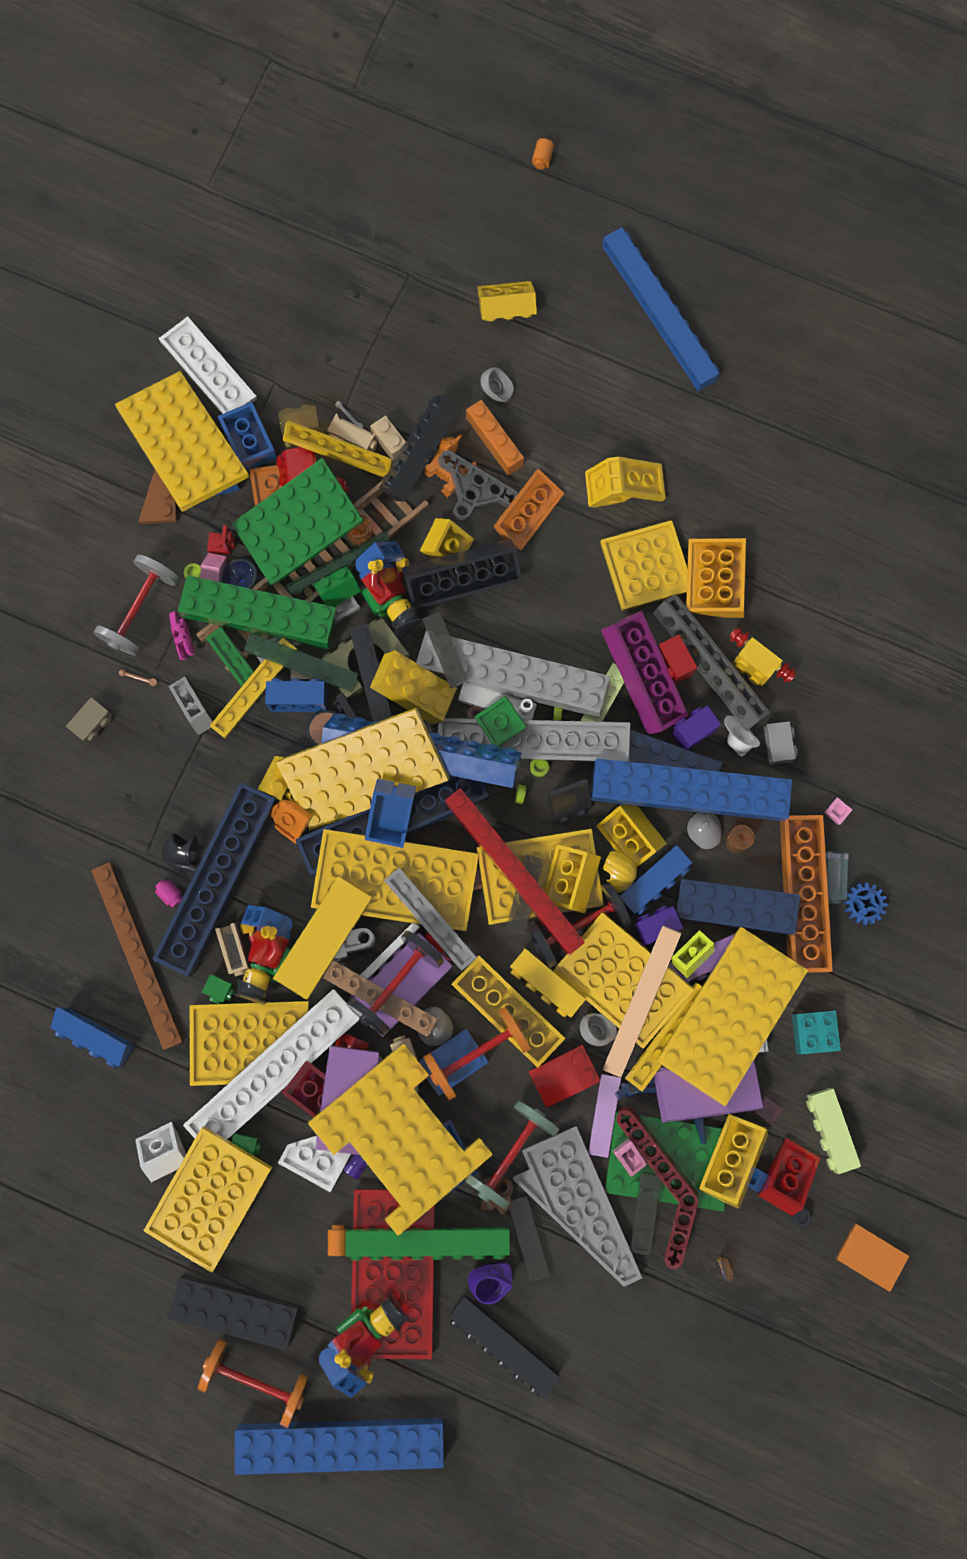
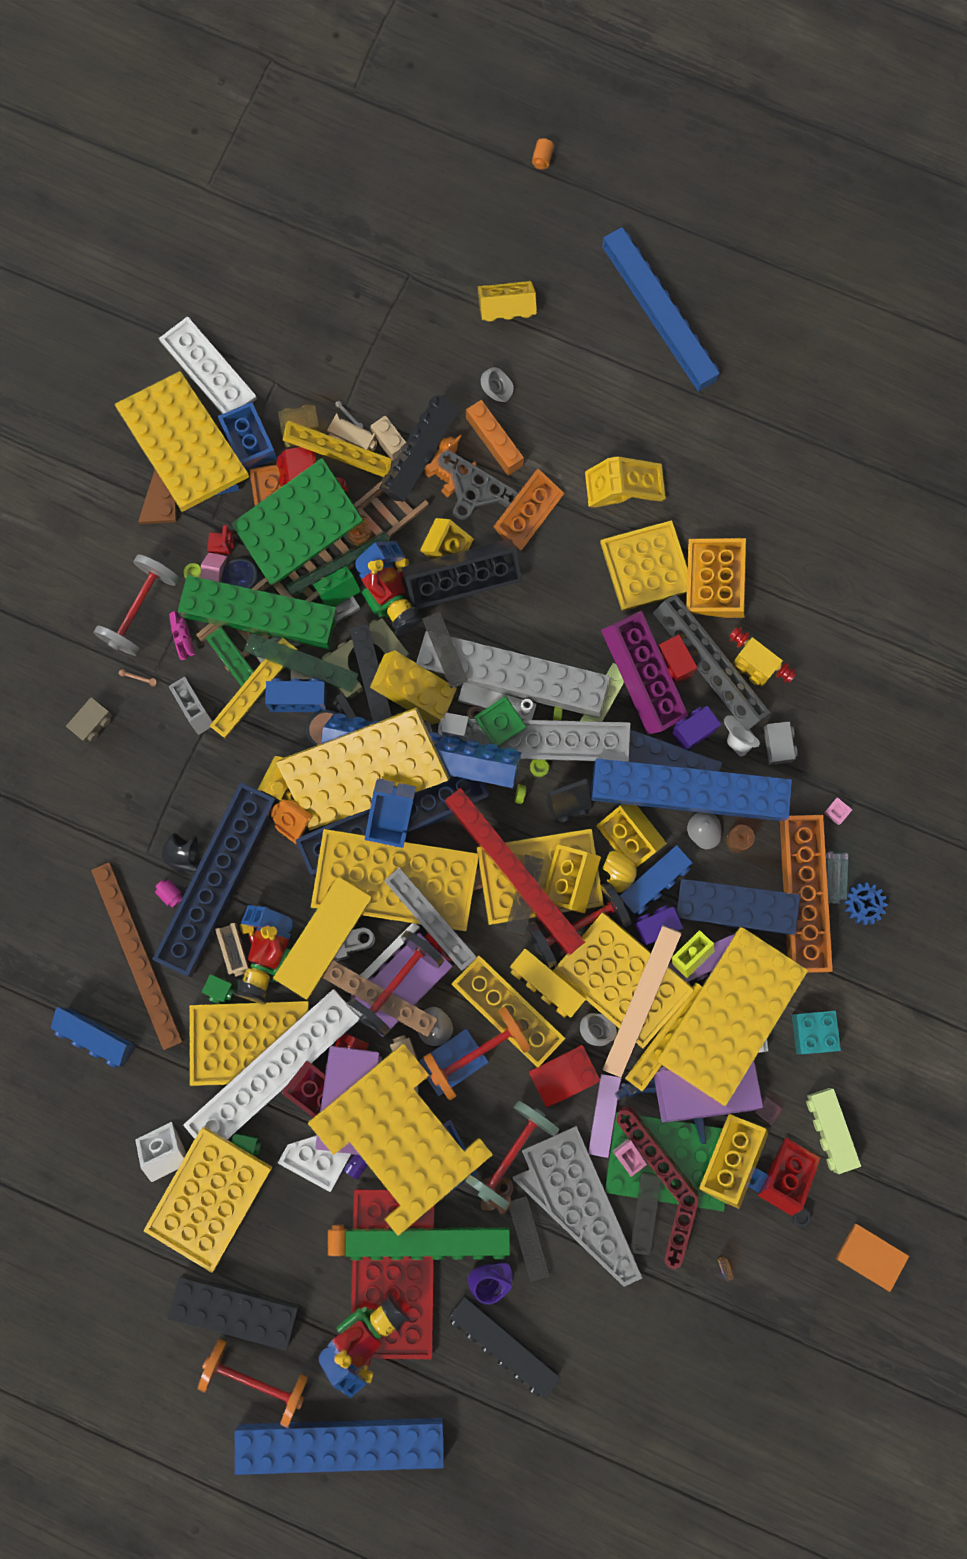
none -> light grey brick [440,713,474,741]

